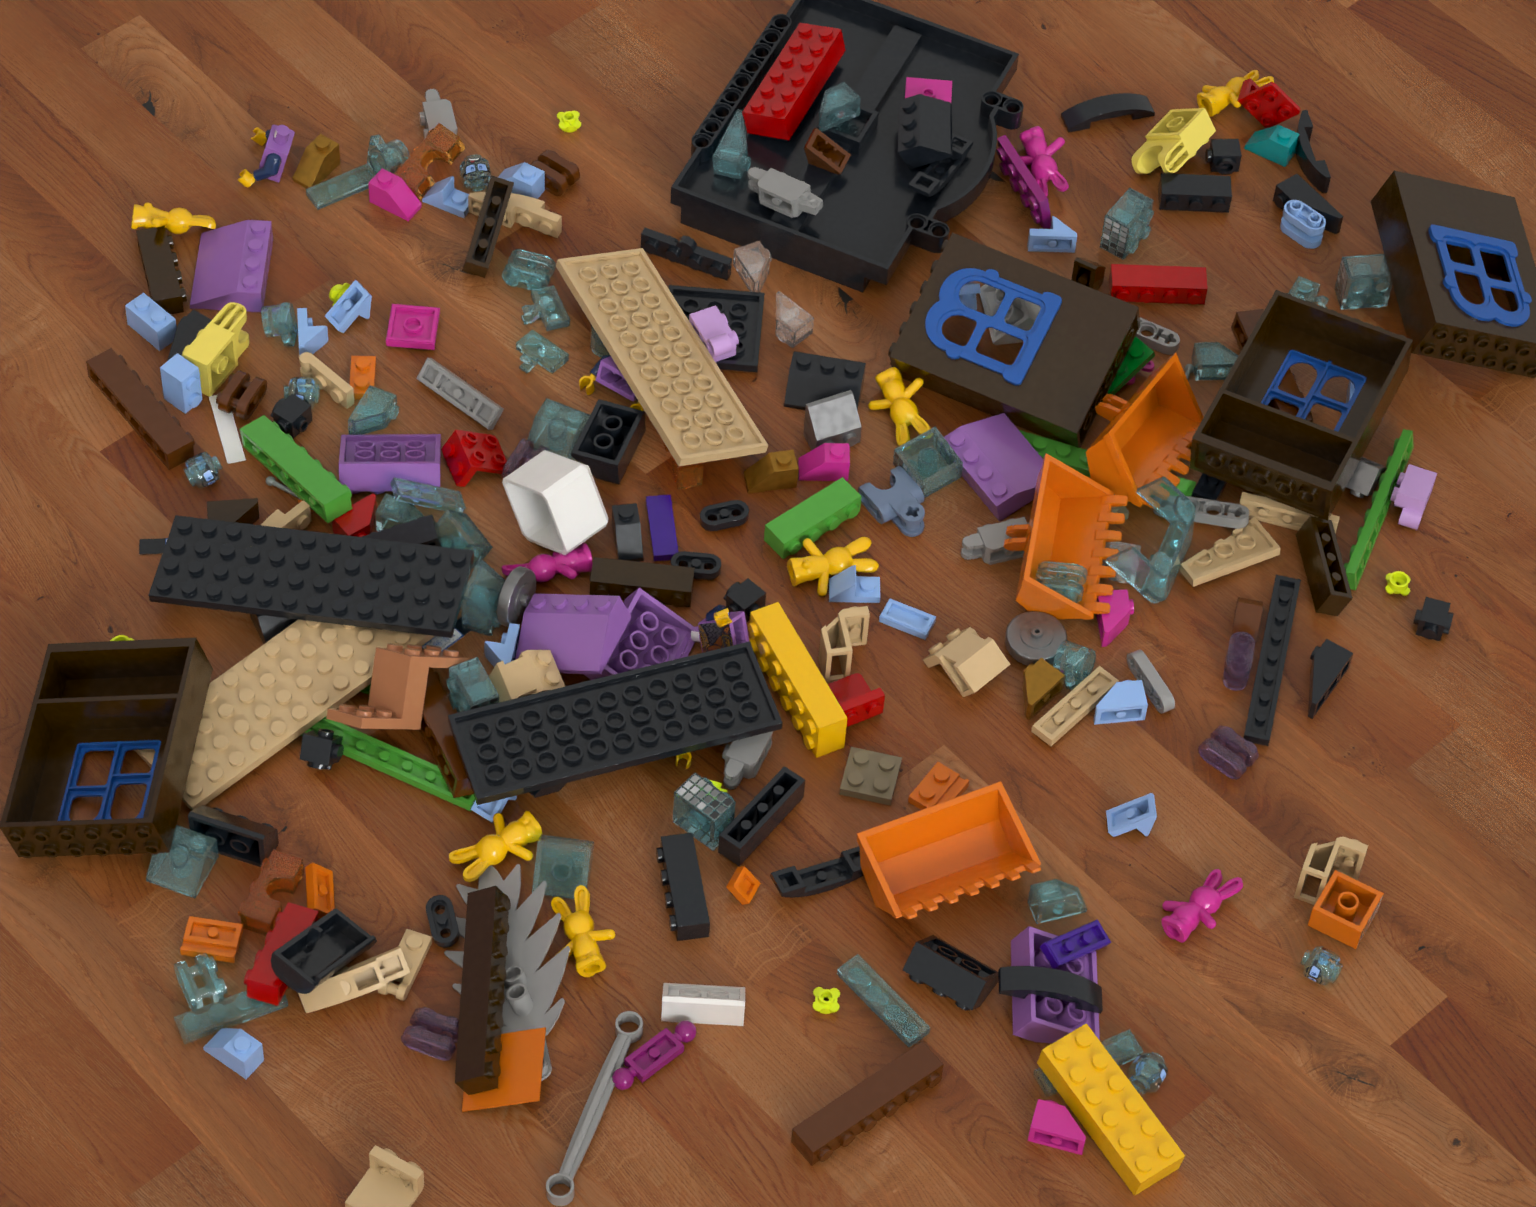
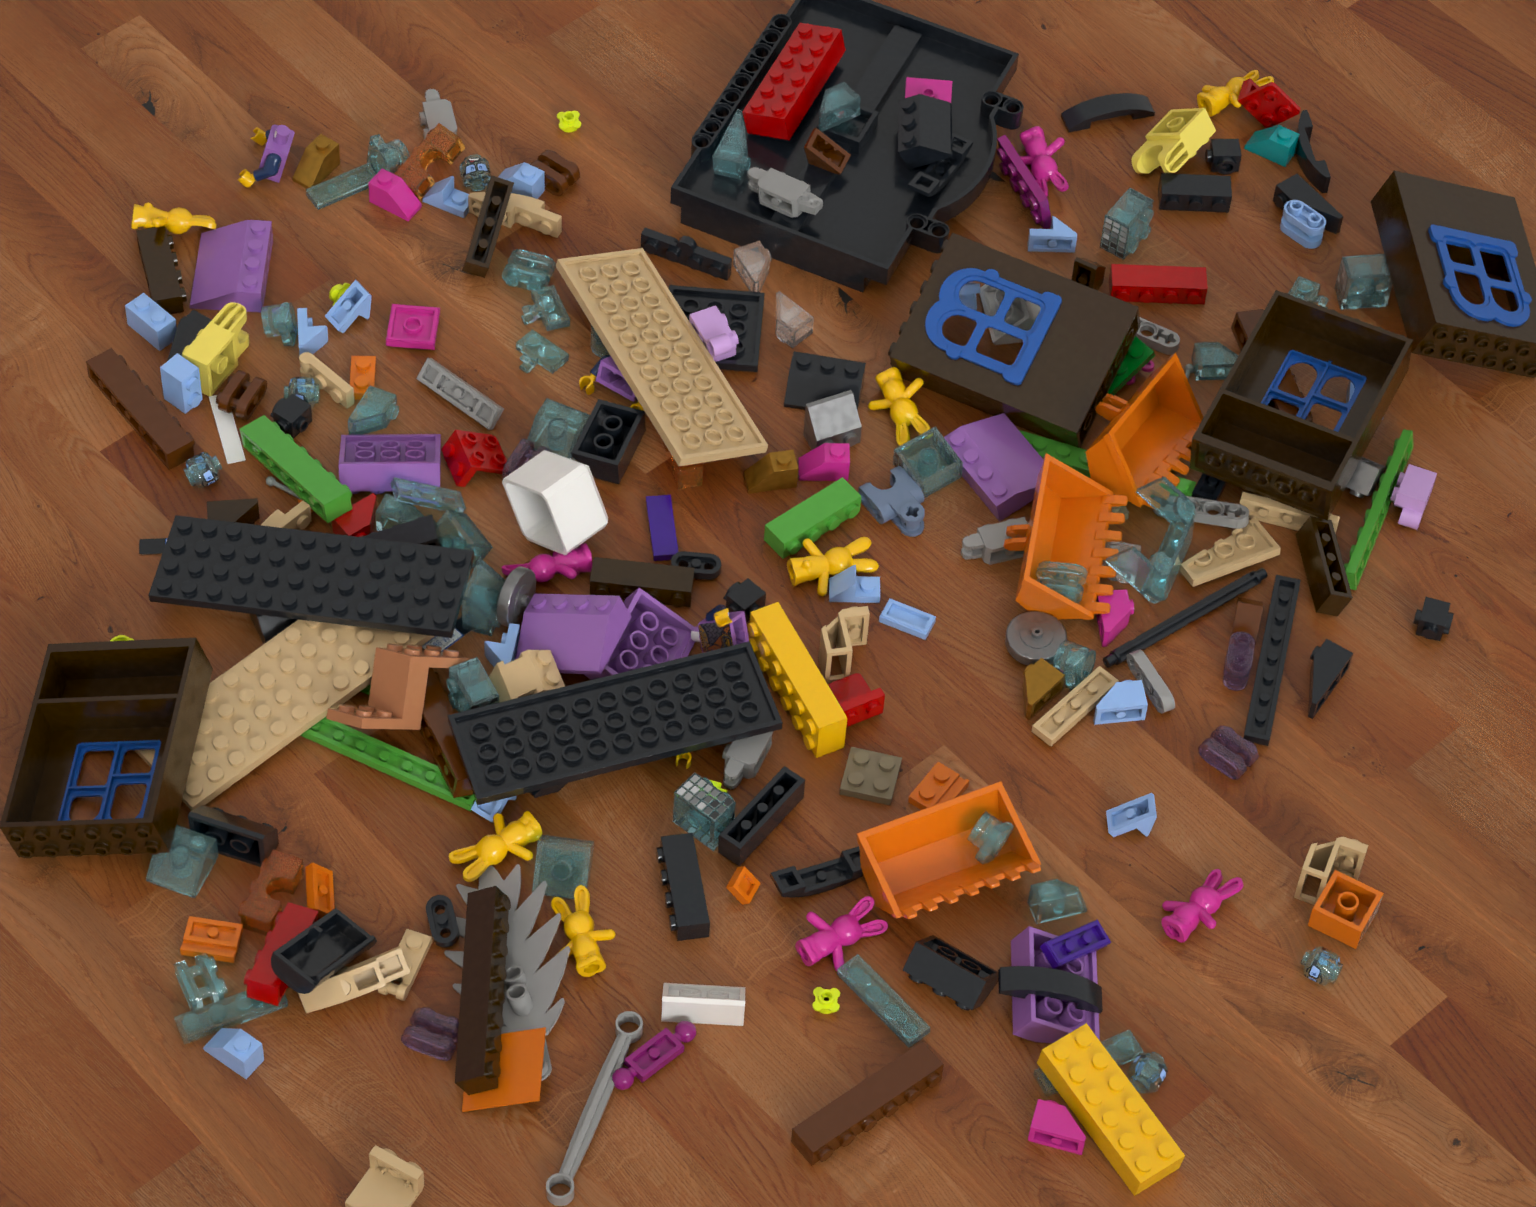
black brick [300,729,344,770] -> none
black slope [612,503,644,562] -> none
black plate [700,500,749,531] -> none
tan piece [923,627,1010,697] -> none
neon yellow plate [1385,571,1411,596] -> none
none -> dark pink animal [795,896,888,972]
none -> clear light blue piece [967,811,1014,865]
none -> black piece [1103,568,1268,668]

